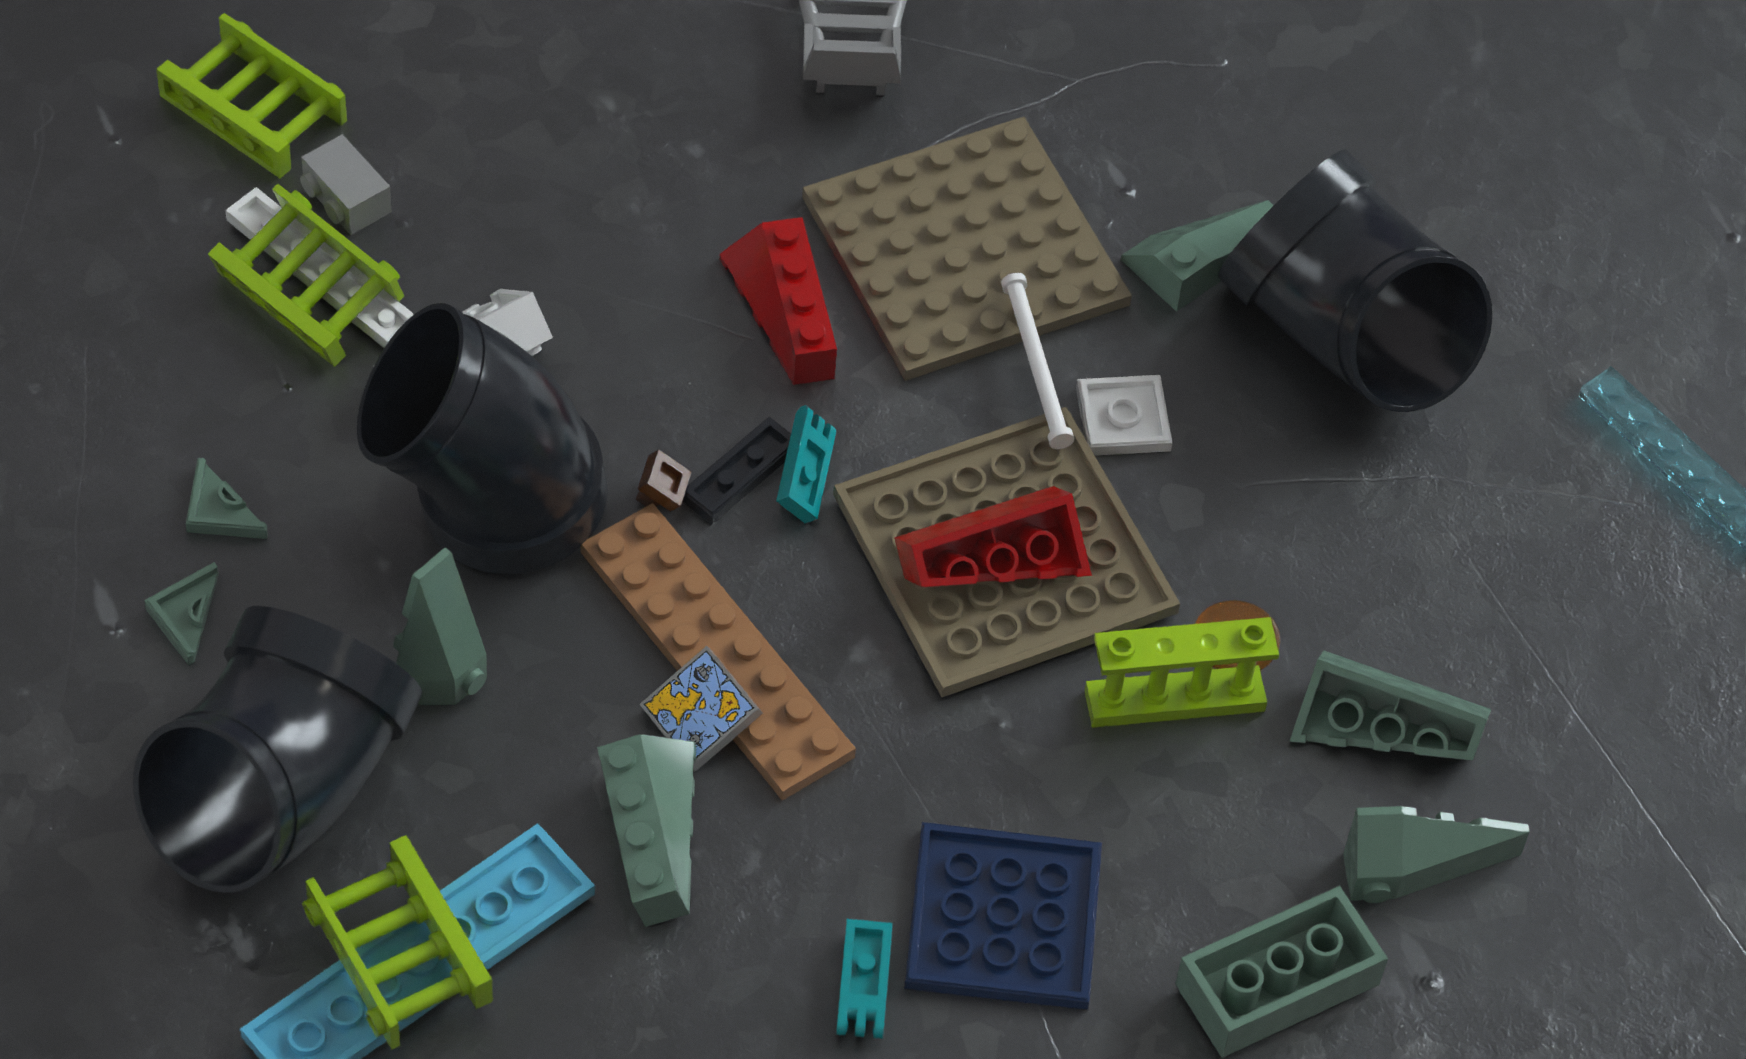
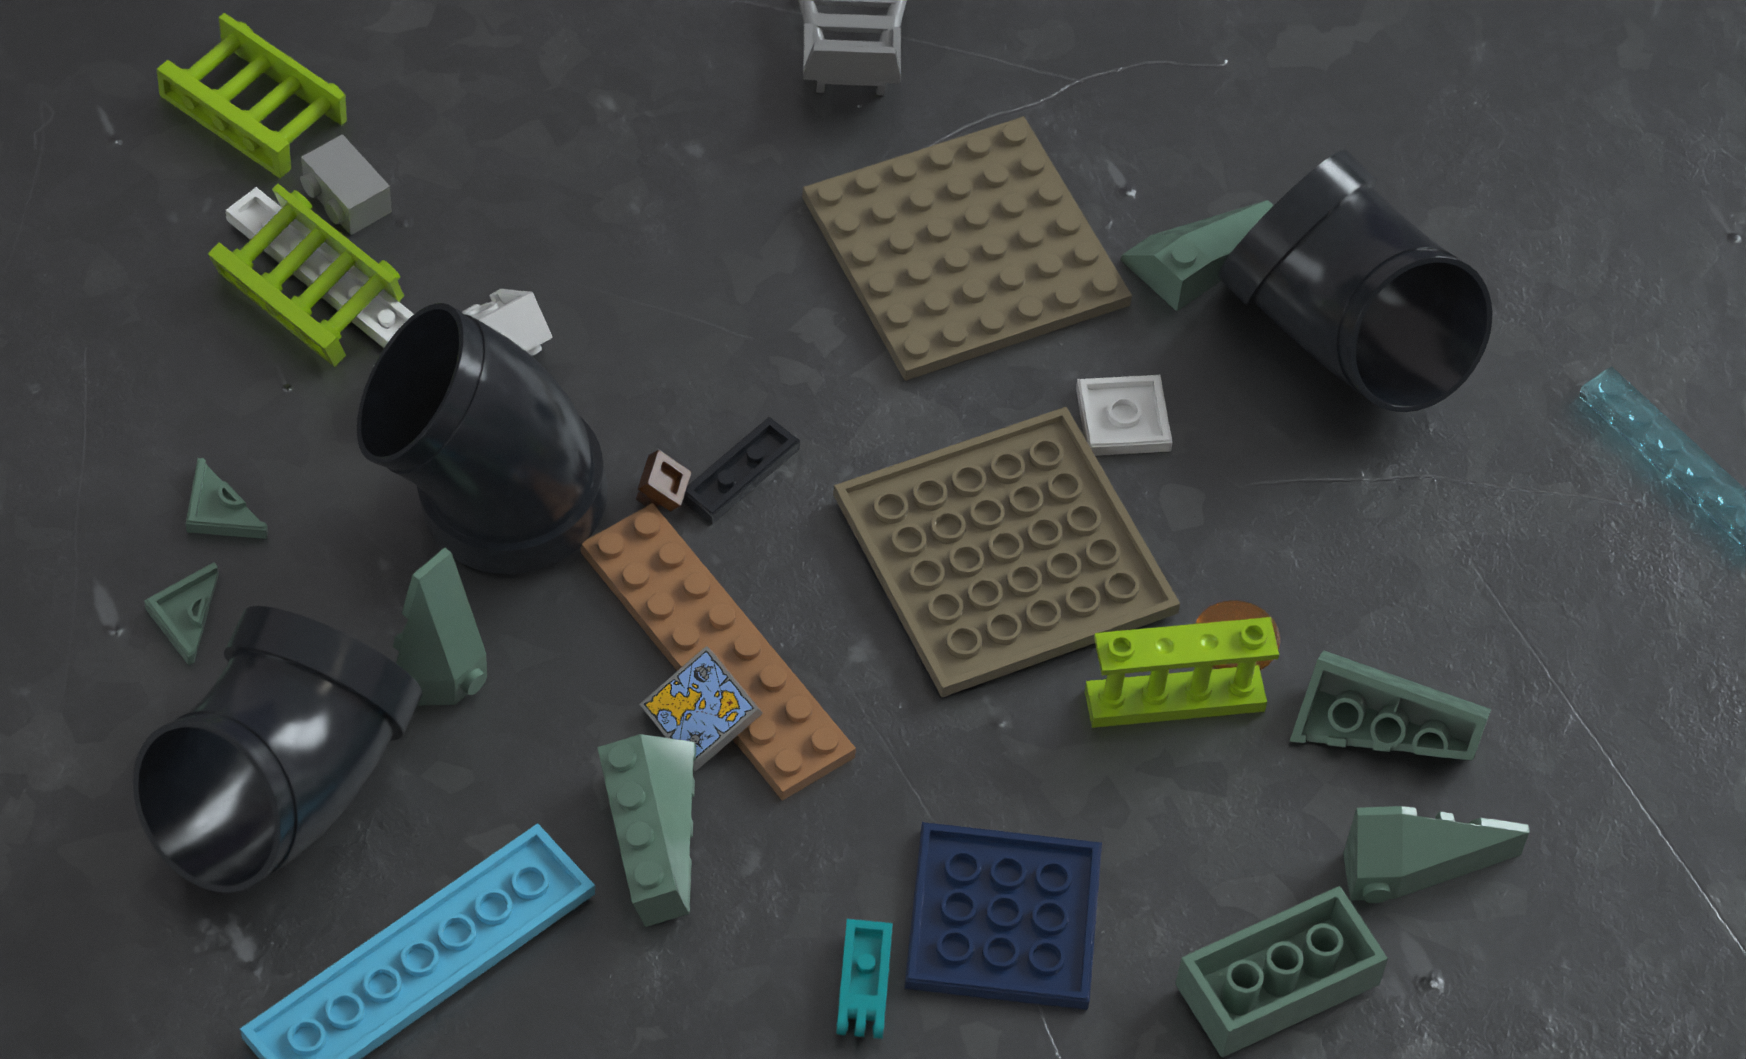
lime fence [302,835,493,1049] -> none
red wedge [719,217,837,385] -> none
teal hinge [776,405,836,523] -> none
red wedge [894,486,1092,587] -> none
white bar [1001,273,1074,449] -> none

